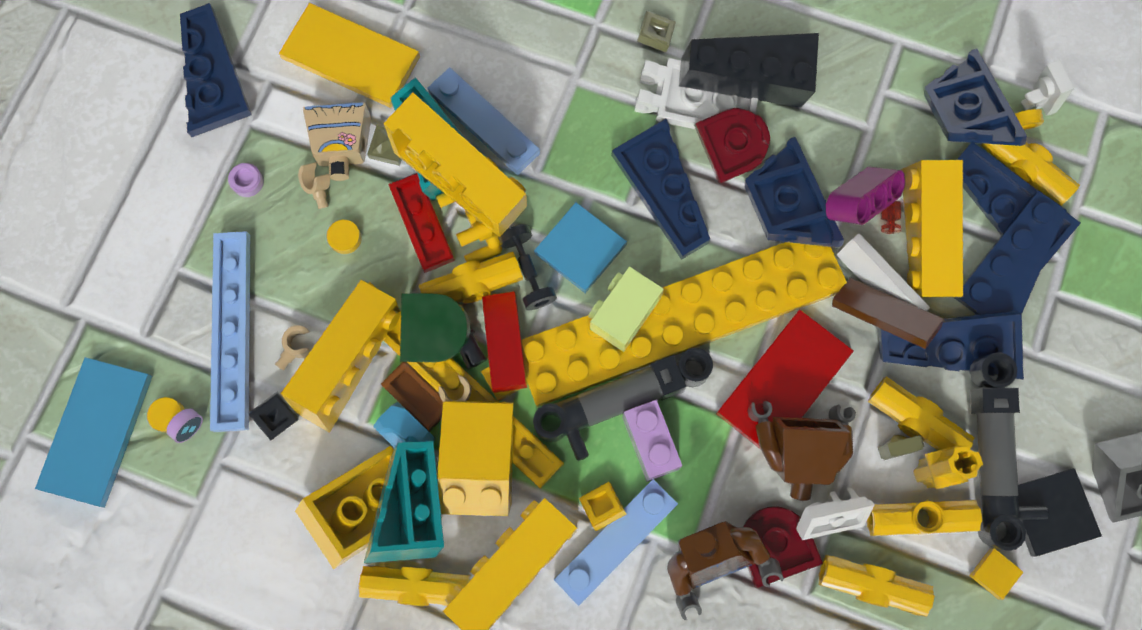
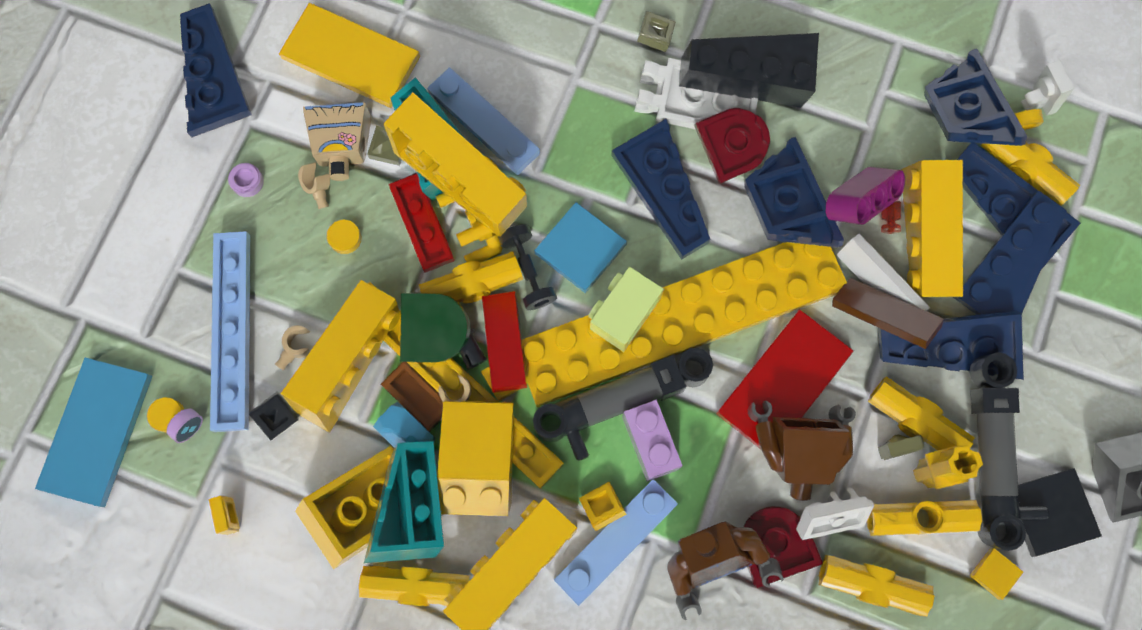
none -> yellow tile [208,495,240,535]

